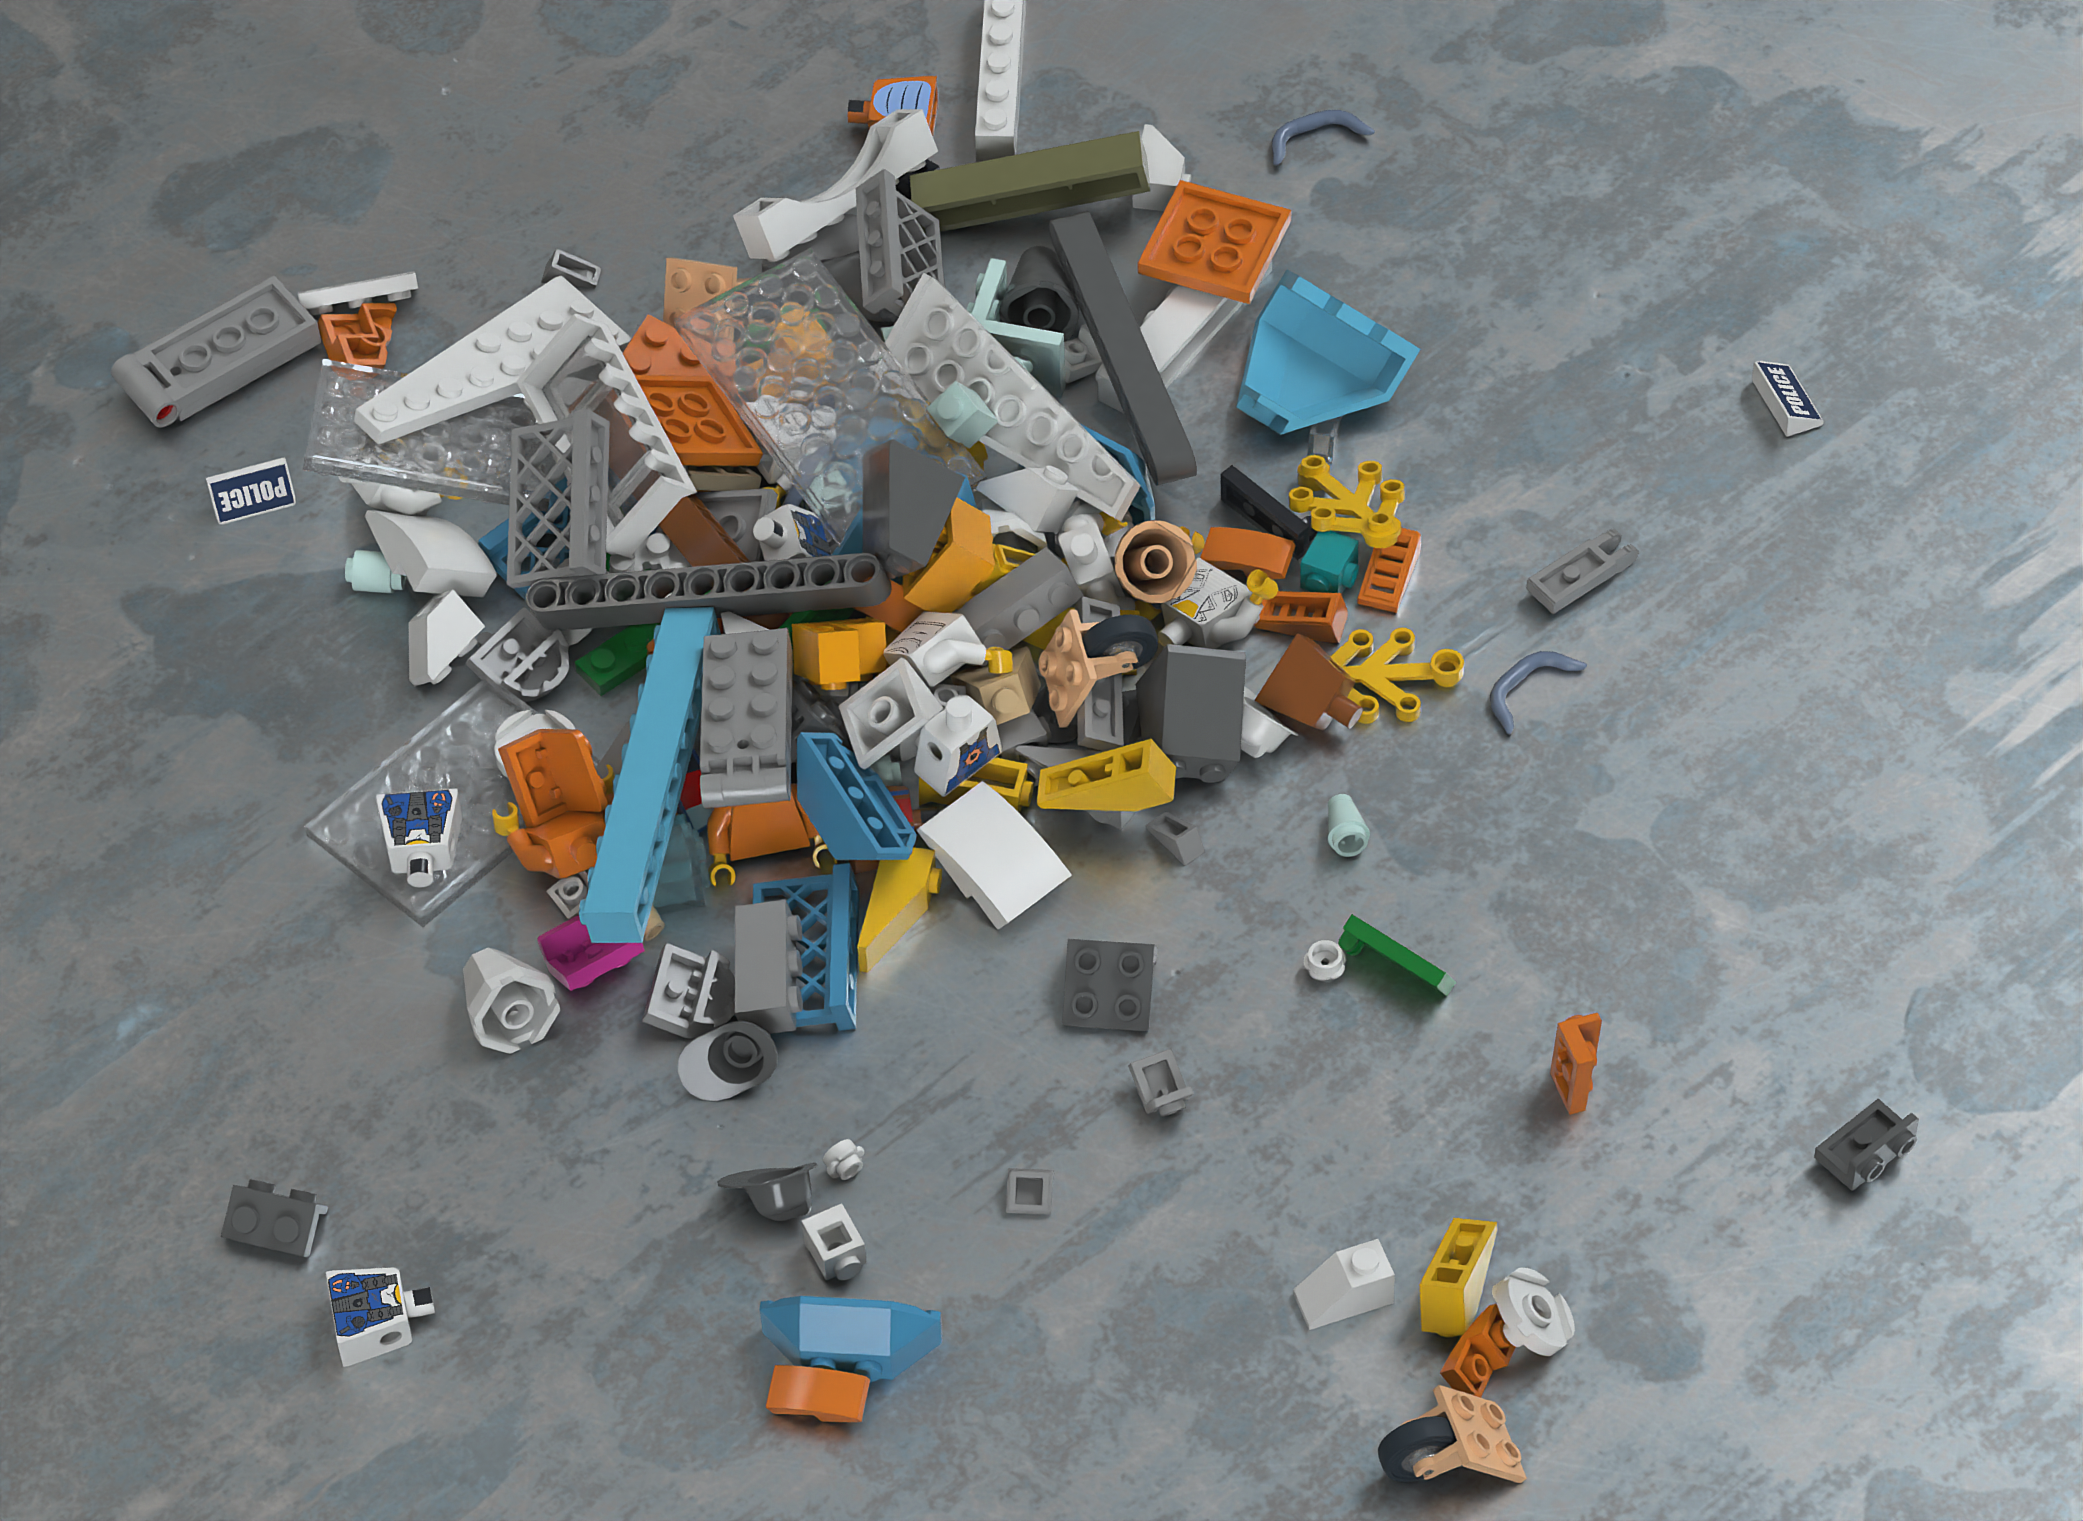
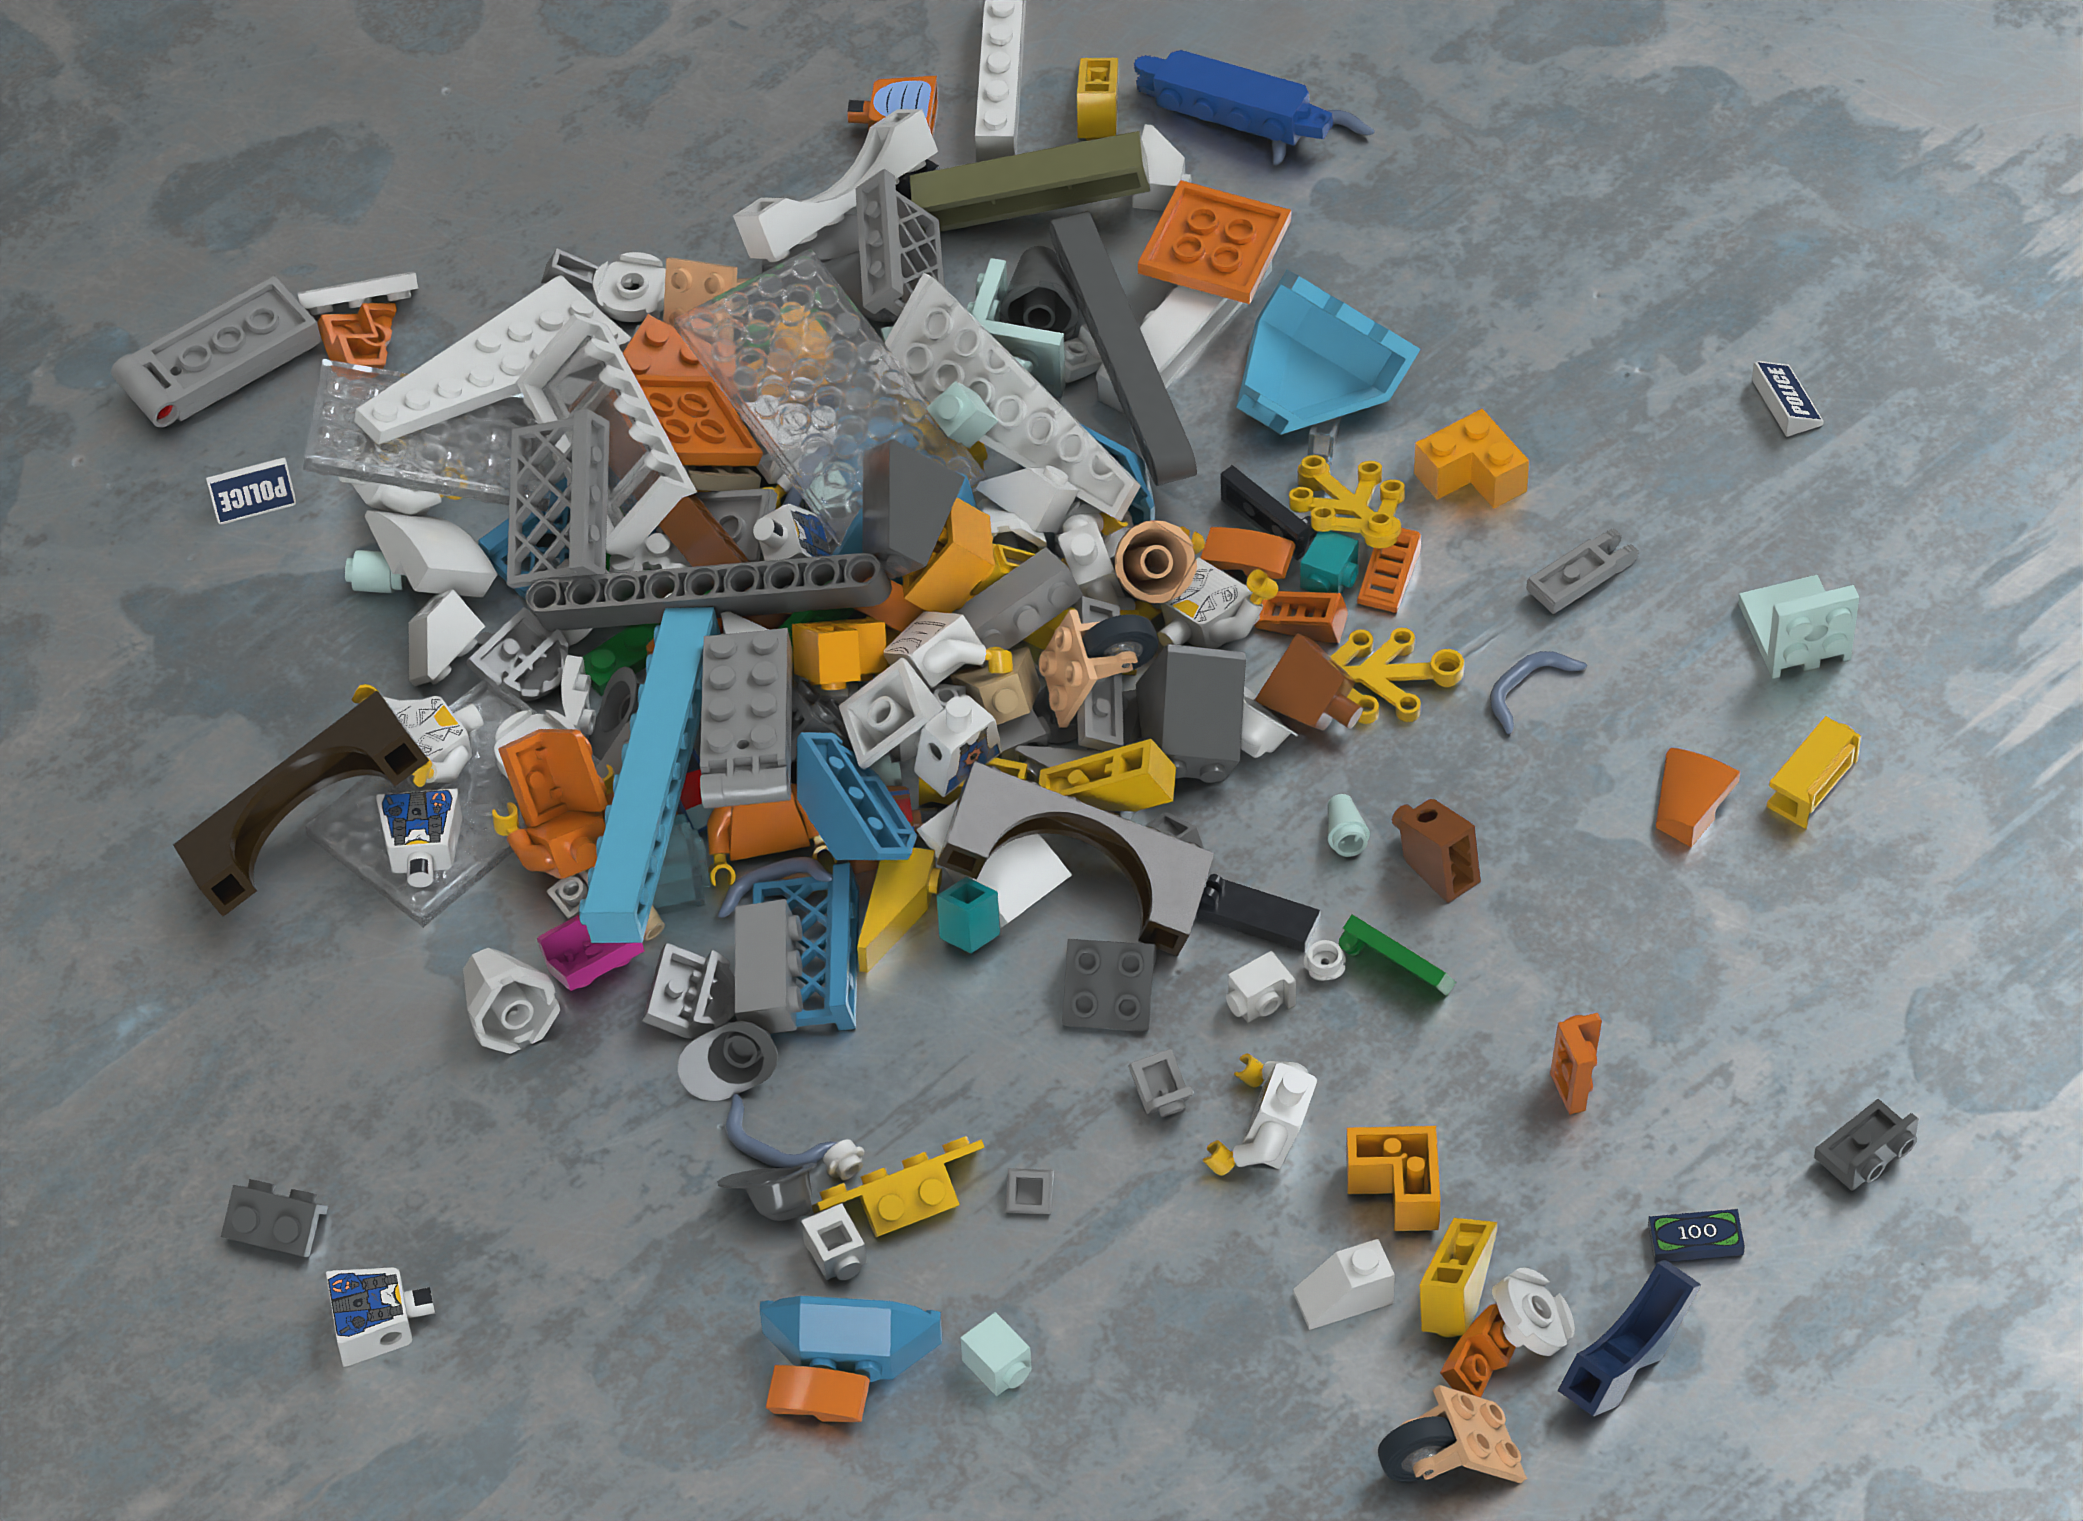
none -> dark brown arch [173,690,429,917]
none -> white torso [352,684,484,791]
none -> white slope [561,655,596,736]
none -> dark grey piece [588,666,640,762]
none -> white plate [593,252,666,323]
none -> sand blue animal [718,857,833,918]
none -> sand blue animal [726,1094,837,1168]
none -> yellow bracket [811,1136,985,1238]
none -> arch [937,761,1214,956]
none -> teal brick [937,877,1000,953]
none -> light aqua brick [960,1312,1032,1396]
none -> yellow slope [1077,58,1118,141]
none -> blue hinge [1134,50,1333,146]
none -> black hinge [1197,874,1320,952]
none -> white torso [1203,1053,1317,1176]
none -> white brick [1226,951,1296,1023]
none -> light orange brick [1346,1126,1441,1231]
none -> dark orange torso [1392,799,1481,903]
none -> light orange brick [1414,408,1529,509]
none -> dark blue arch [1557,1260,1701,1416]
none -> dark blue tile [1648,1209,1745,1263]
none -> orange slope [1656,748,1740,848]
none -> light aqua bracket [1738,575,1859,679]
none -> yellow window [1767,716,1861,829]

